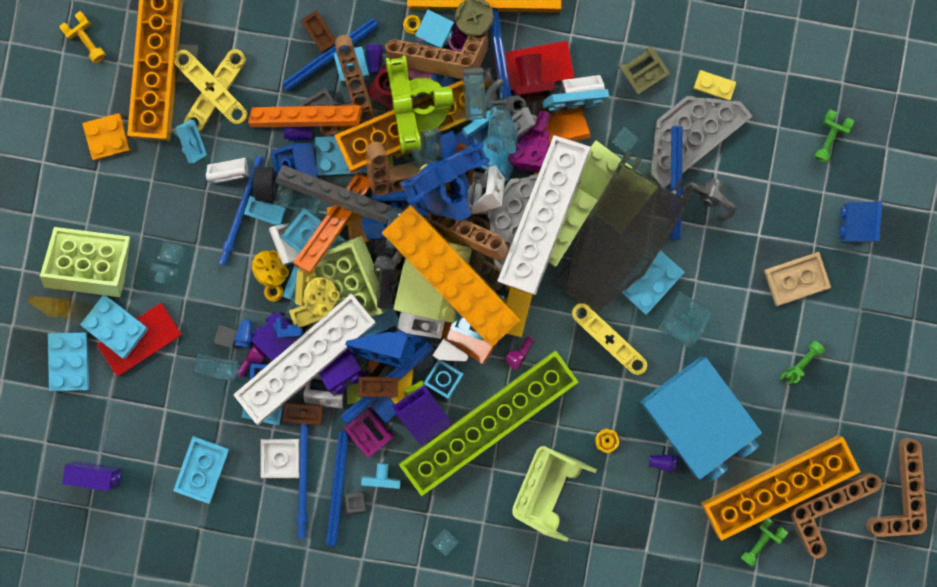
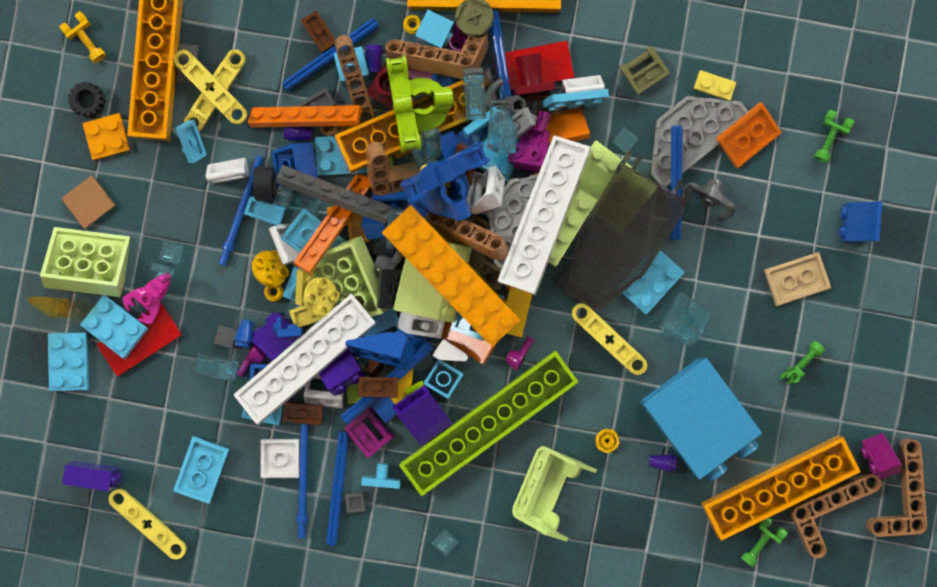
none -> medium nougat tile [61,175,116,229]
none -> black tyre [68,82,106,118]
none -> light yellow piece [109,489,187,559]
none -> dark pink animal [123,273,171,324]
none -> orange tile [715,102,782,169]
none -> magenta brick [860,433,902,480]

